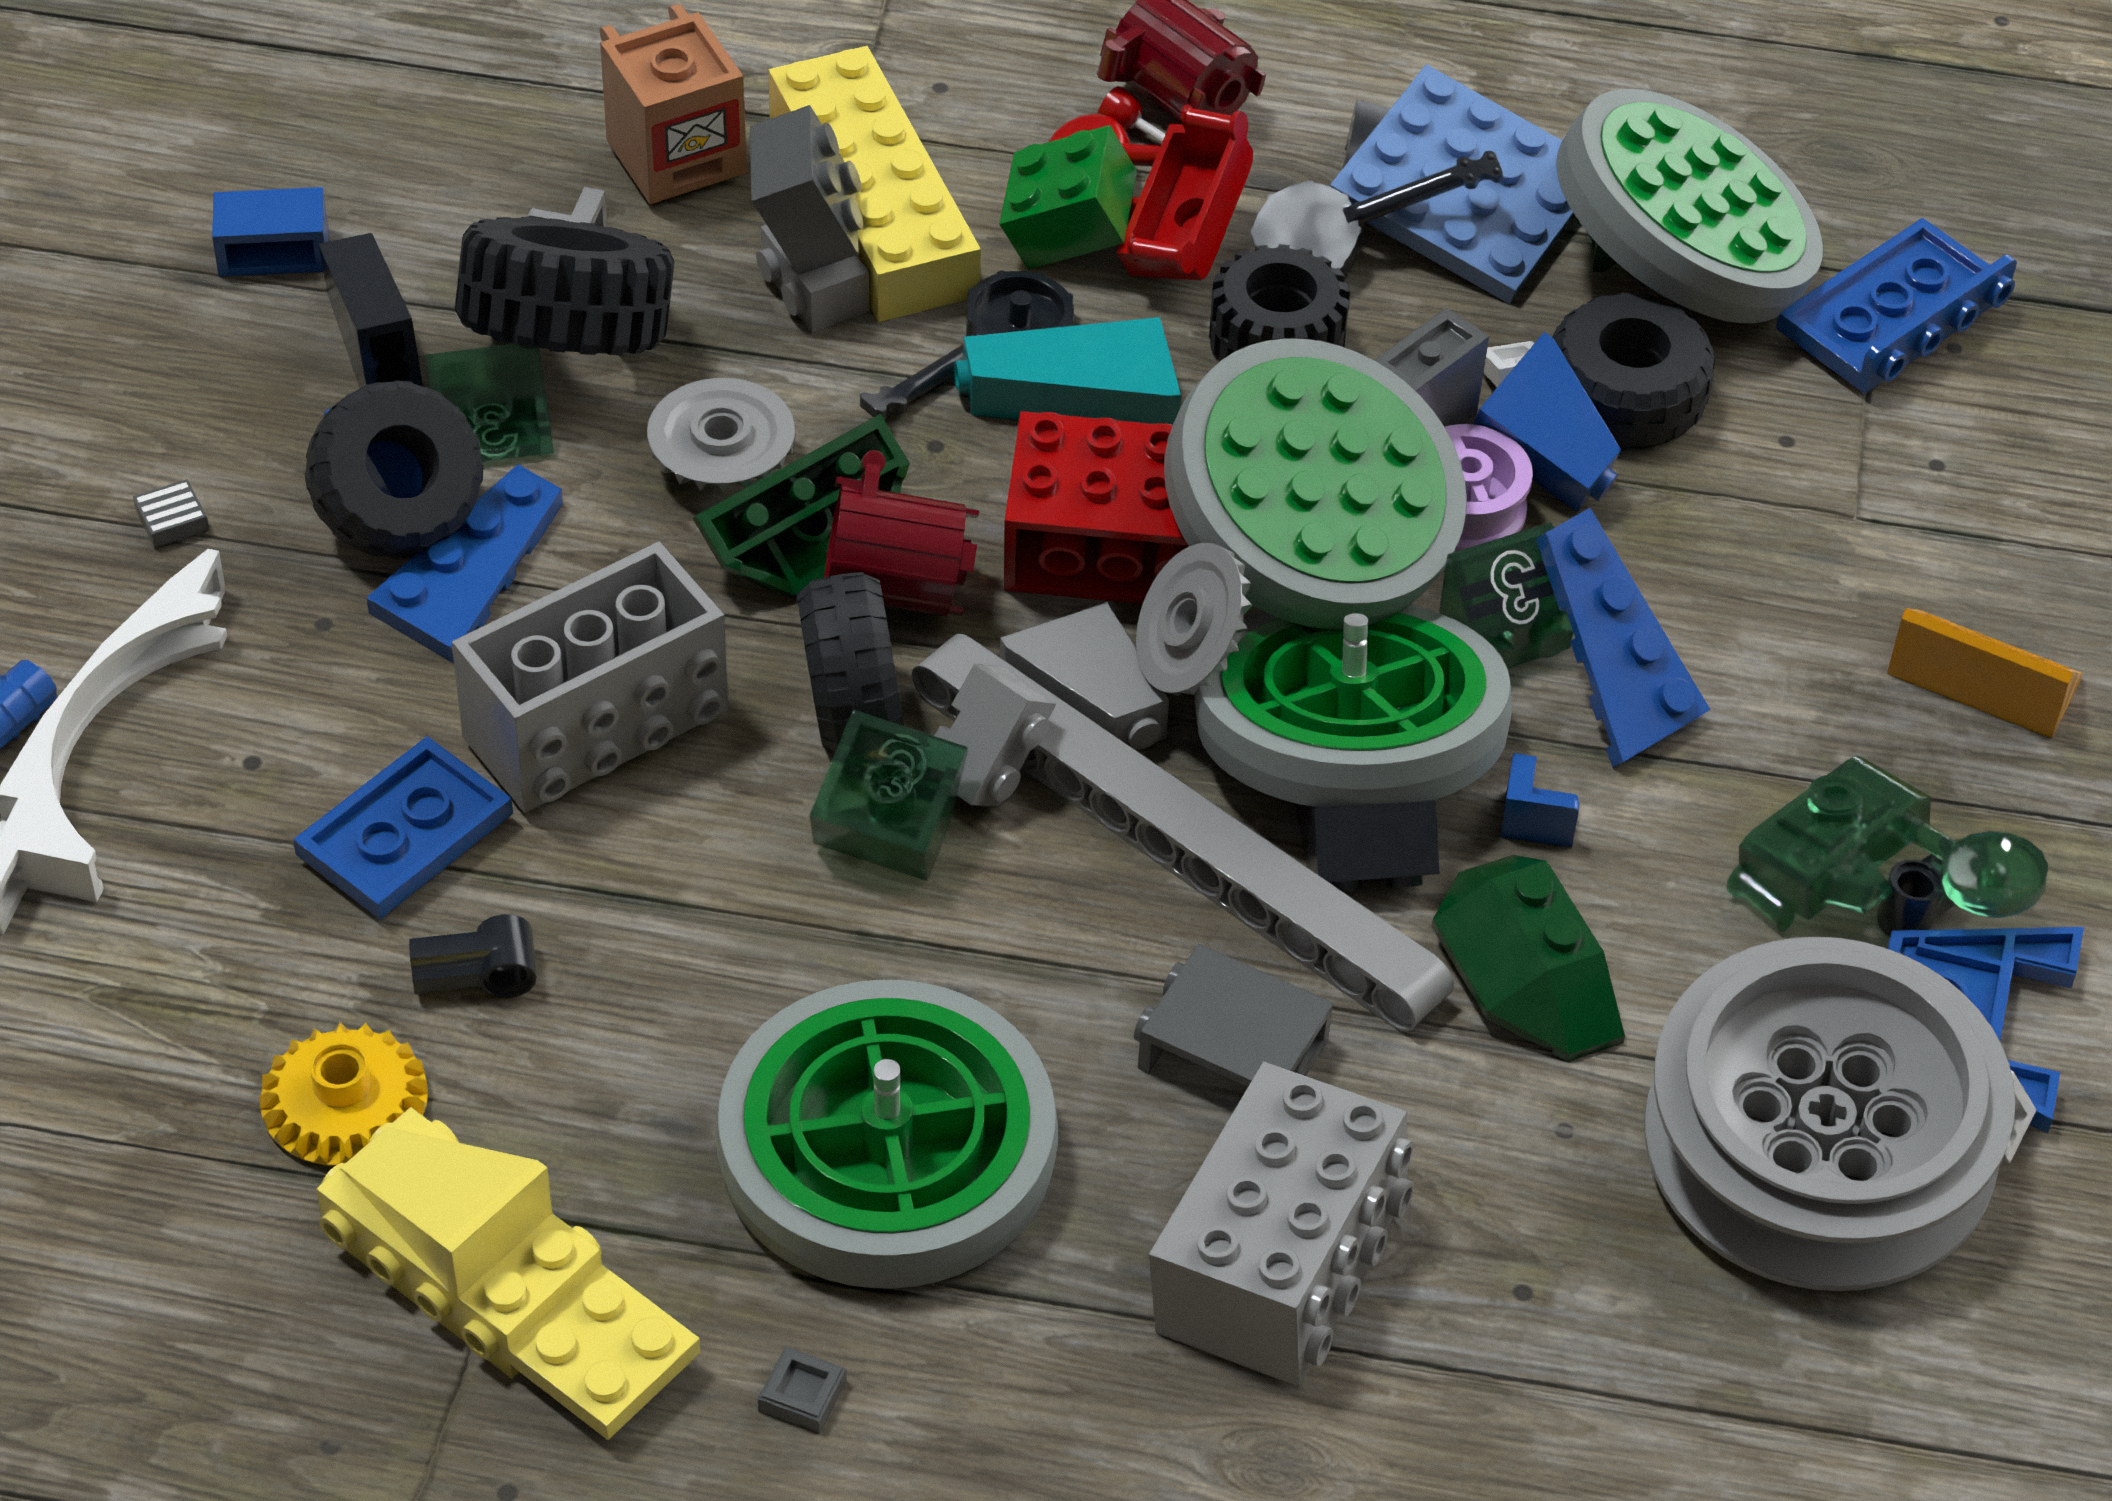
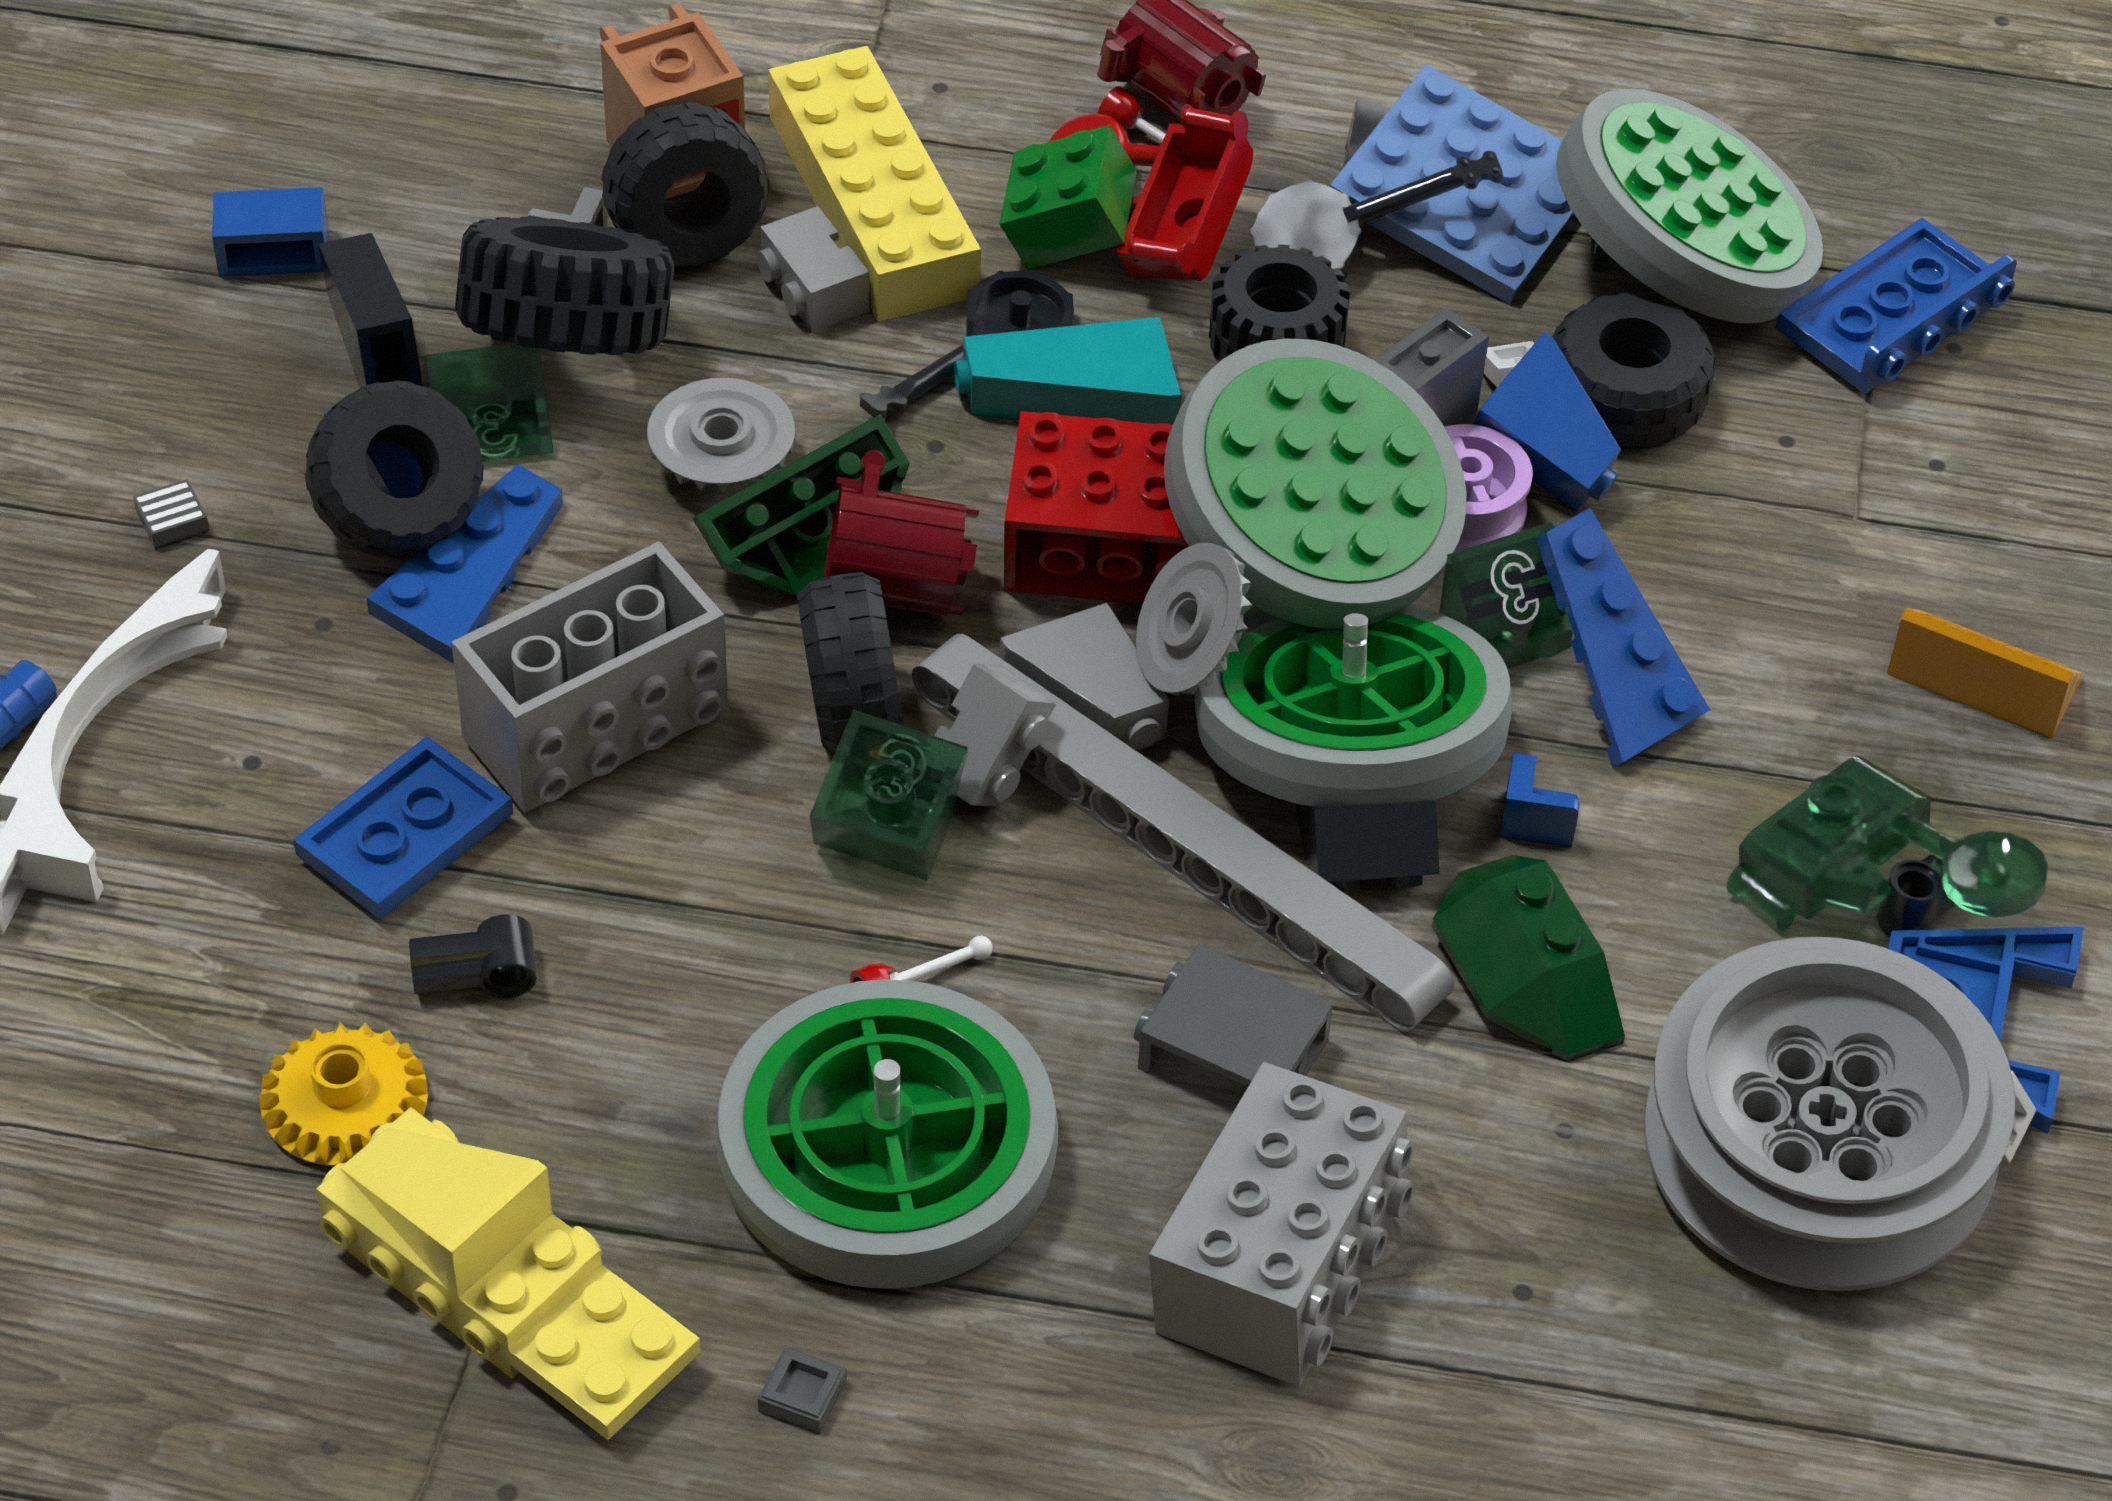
dark grey brick [750,105,863,275] -> none
none -> black tyre [601,102,769,269]
none -> white hinge [850,936,993,983]

